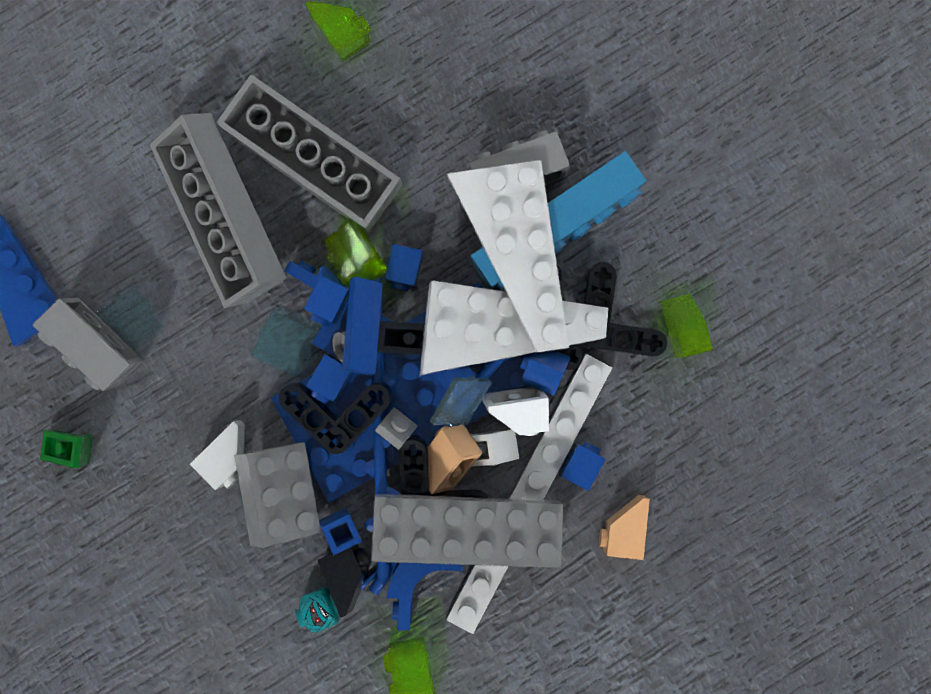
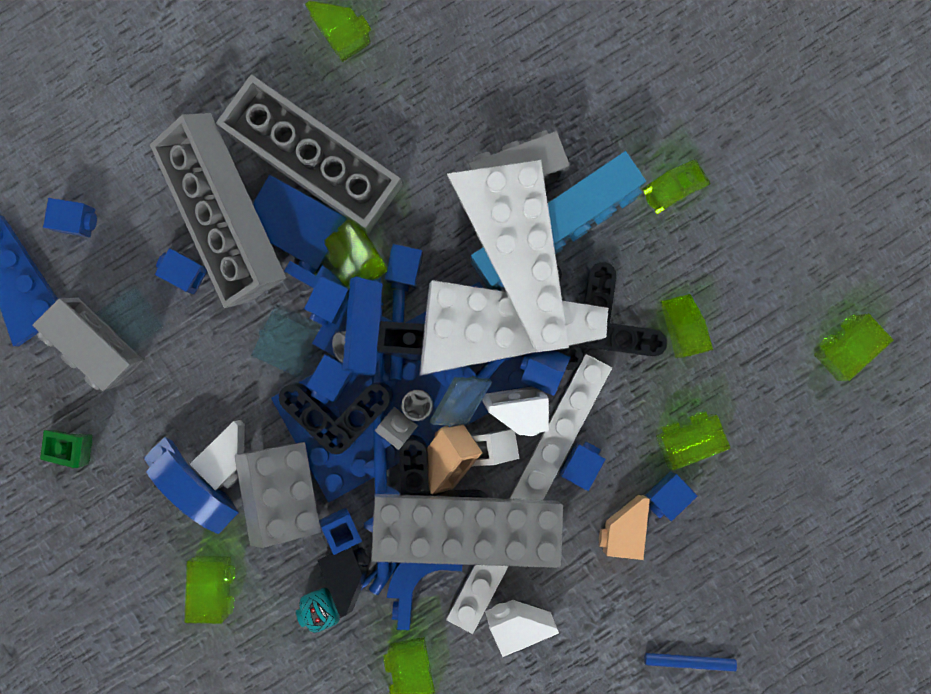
none -> blue brick [43,198,97,238]
none -> blue arch [144,437,239,534]
none -> blue brick [154,248,207,295]
none -> clear neon green brick [185,556,235,624]
none -> blue tile [253,174,348,270]
none -> blue bar [390,289,405,381]
none -> light grey wheel [401,390,433,421]
none -> white slope [485,600,559,657]
none -> clear neon green slope [642,159,711,214]
none -> blue bar [644,653,737,672]
none -> blue brick [645,471,698,521]
none -> clear neon green brick [656,411,730,471]
none -> clear neon green brick [814,313,894,381]

